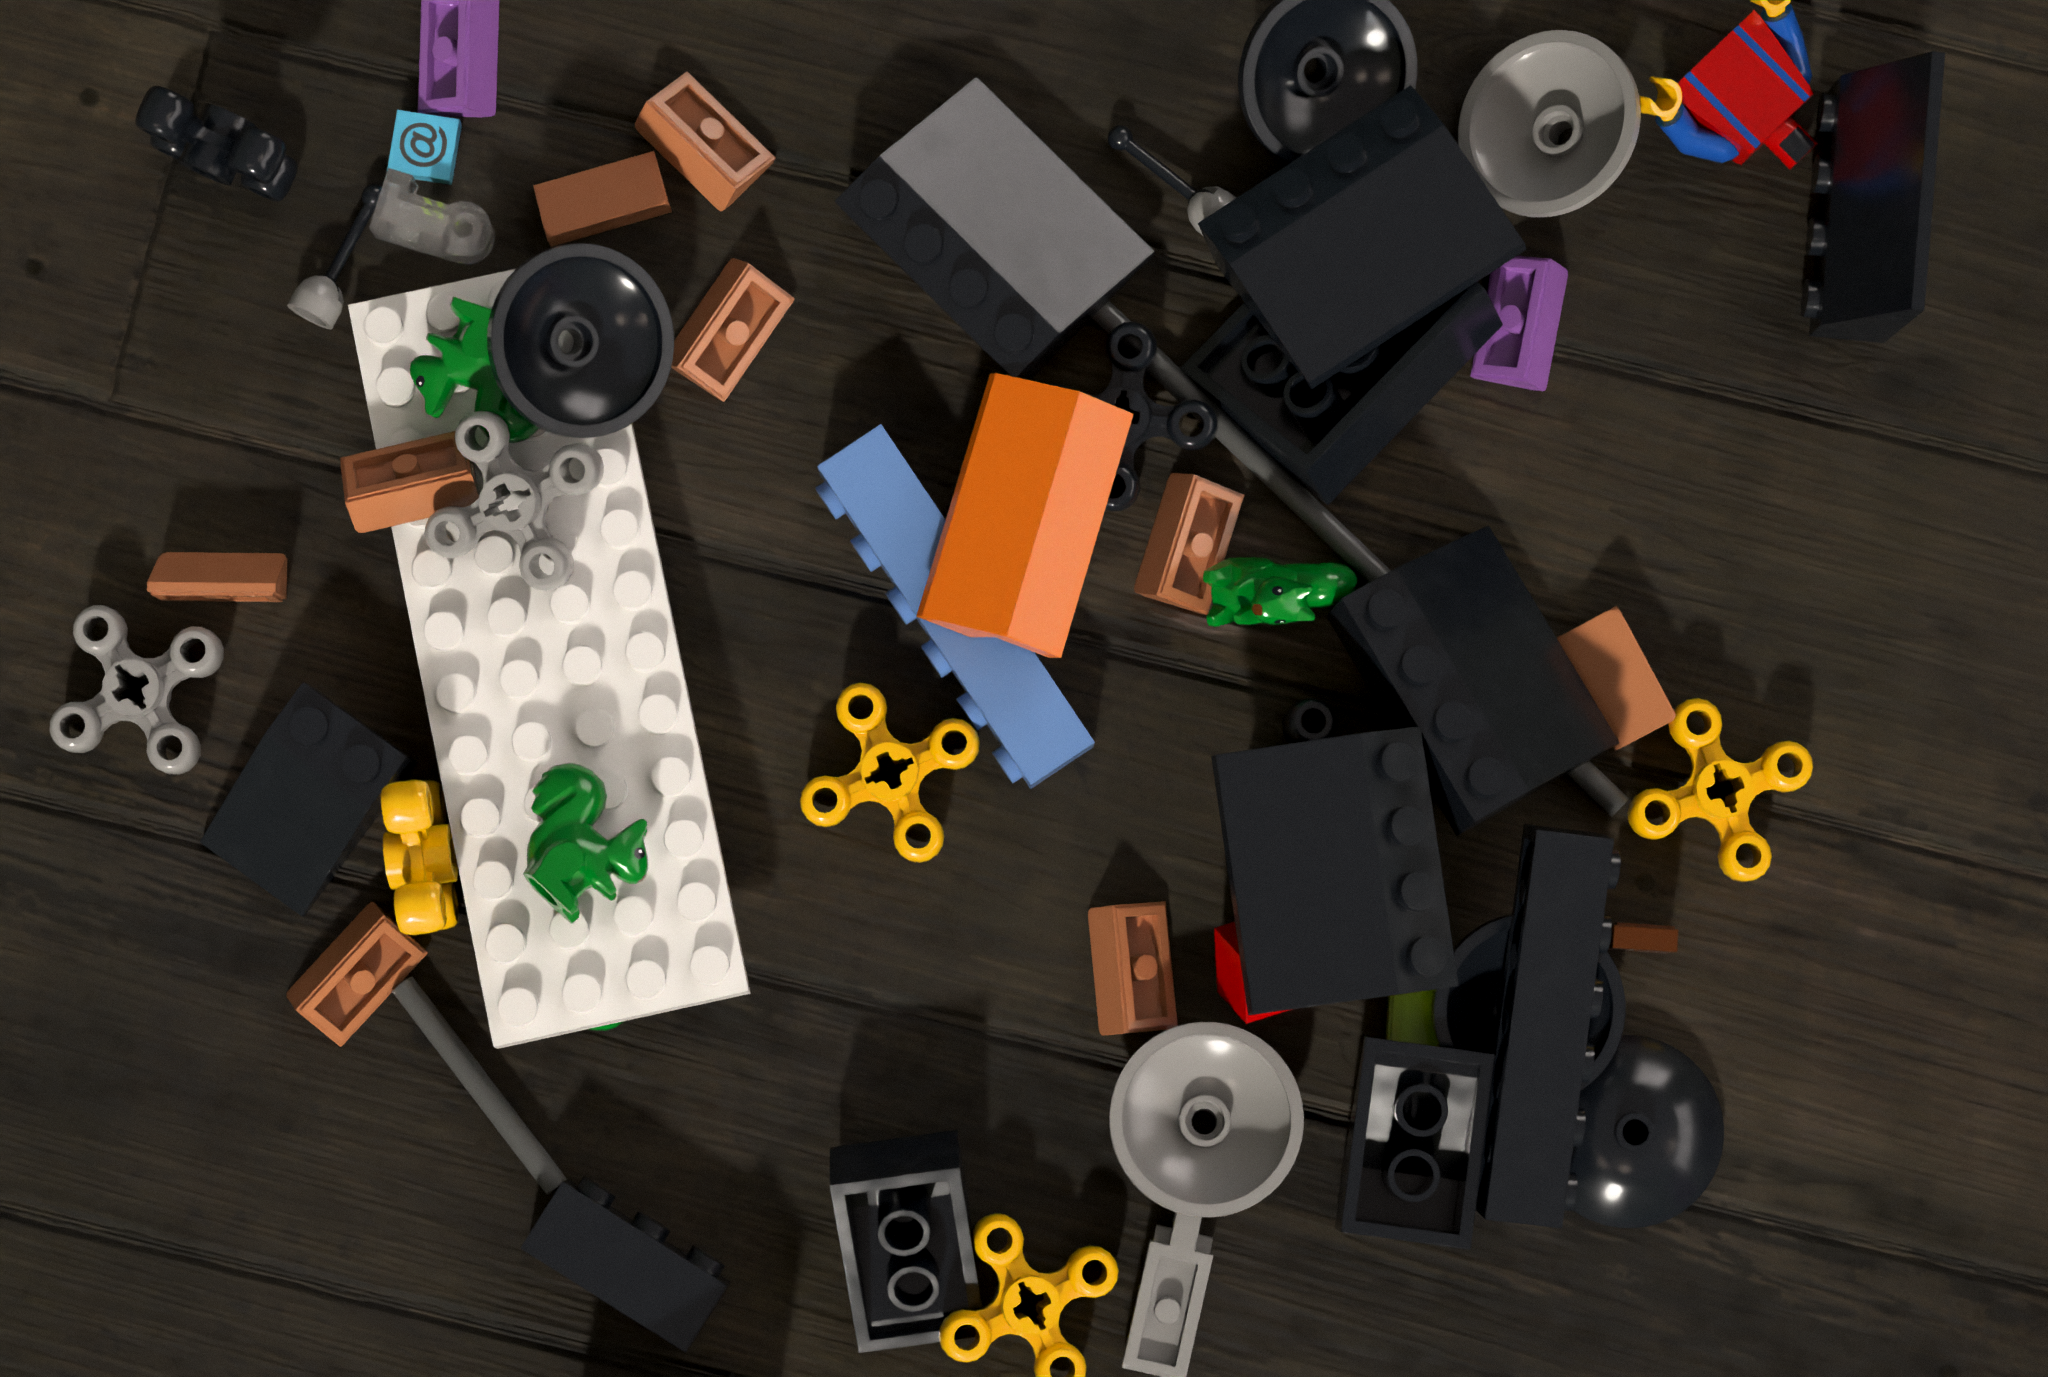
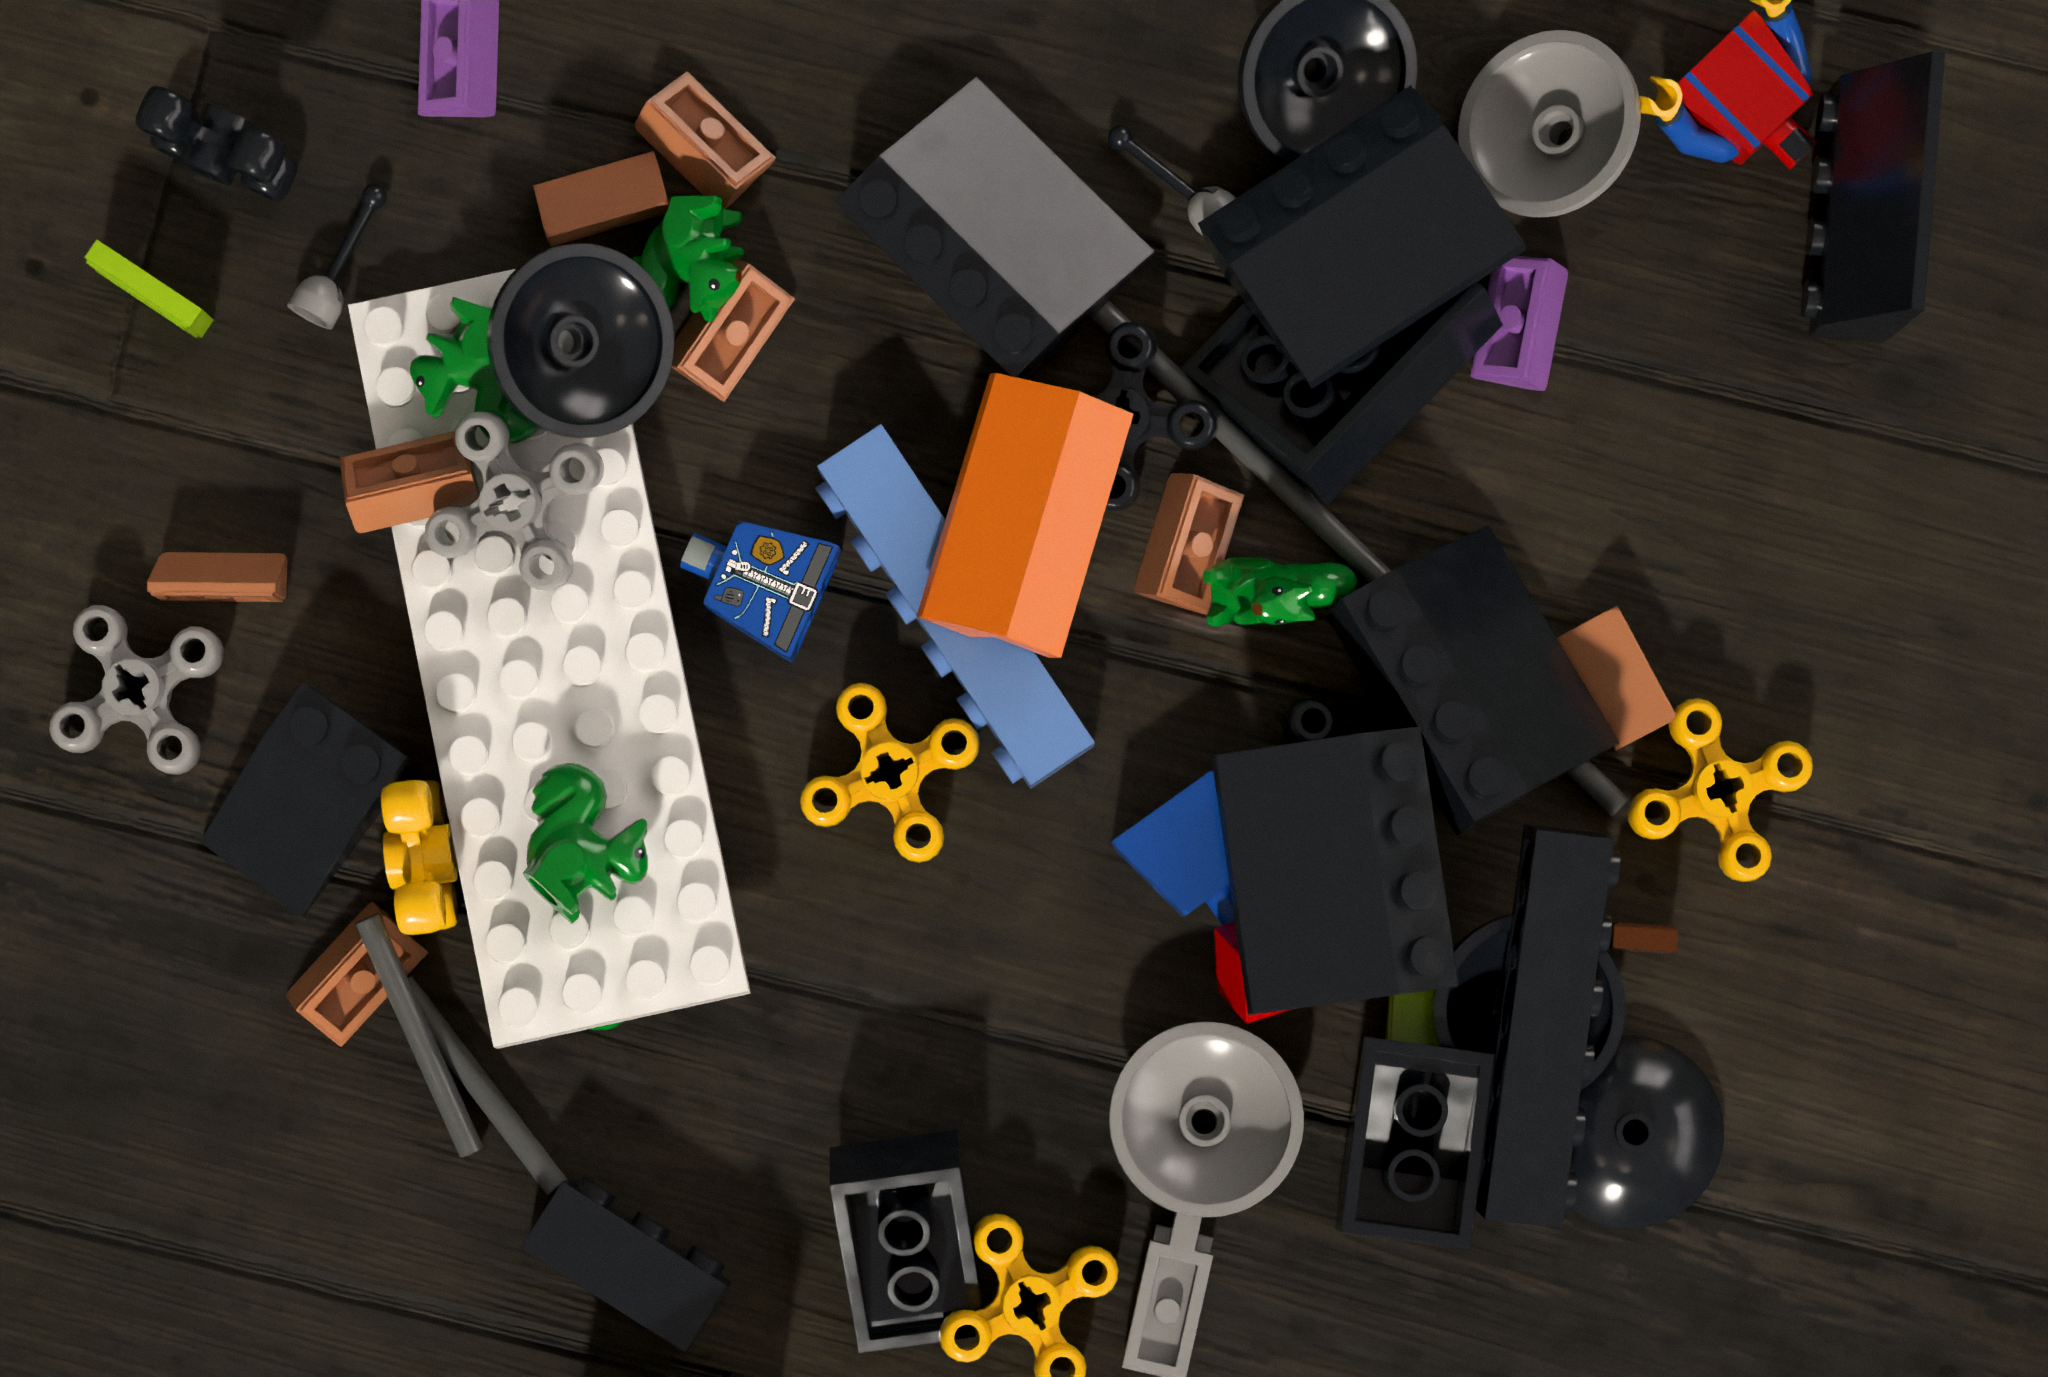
clear leg [369,168,495,265] -> none
medium azure tile [387,110,462,185] -> none
nougat slope [1088,901,1178,1036] -> none
none -> lime tile [84,240,214,339]
none -> dark grey bar [355,913,483,1158]
none -> green animal [631,196,744,322]
none -> torso [680,521,842,663]
none -> blue torso [1111,770,1235,925]

